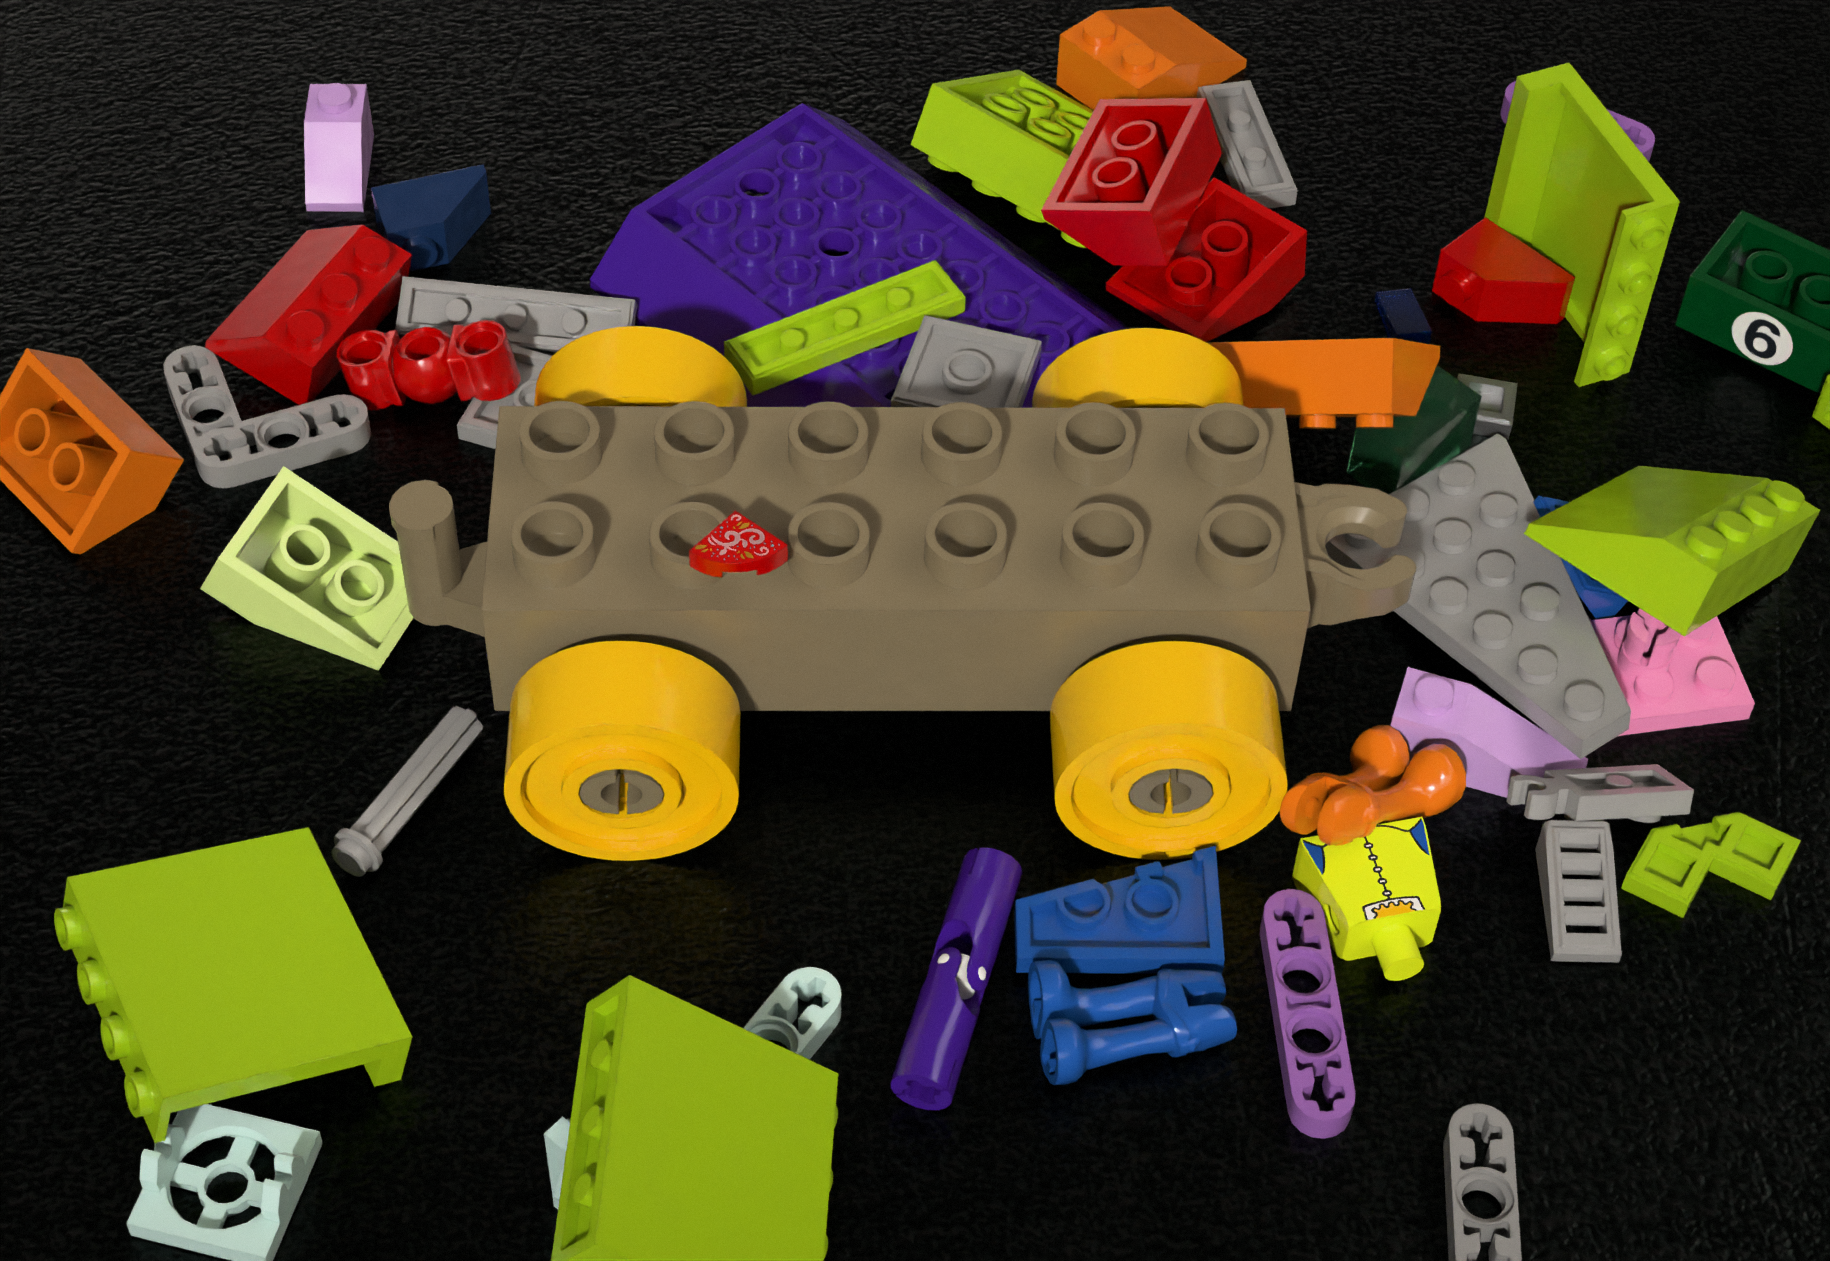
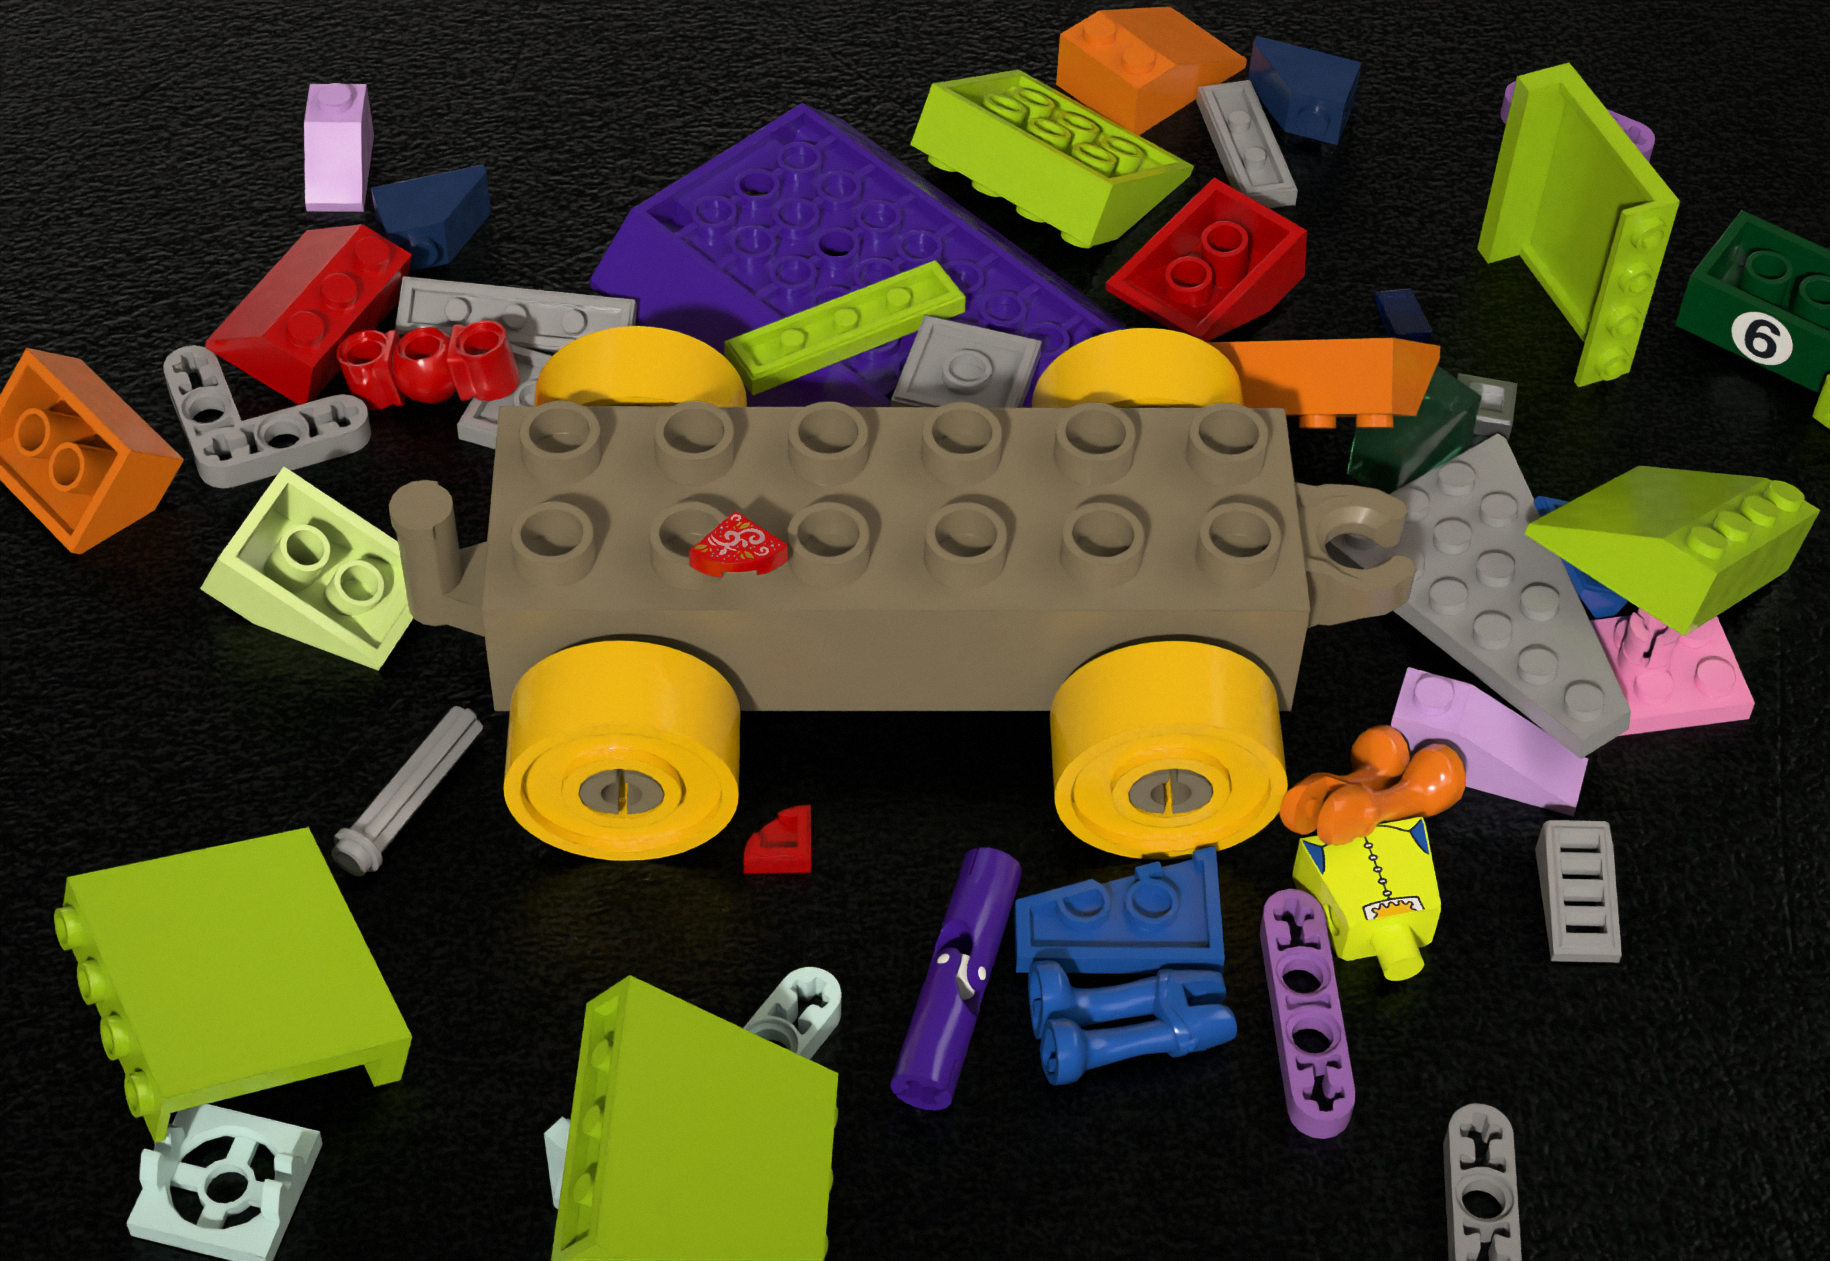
red slope [1041,98,1222,267] -> none
red slope [1432,217,1575,324] -> none
light grey plate [1506,764,1694,823] -> none
lime tile [1621,812,1801,918] -> none
none -> red tile [744,805,811,874]
none -> dark blue slope [1248,36,1362,145]

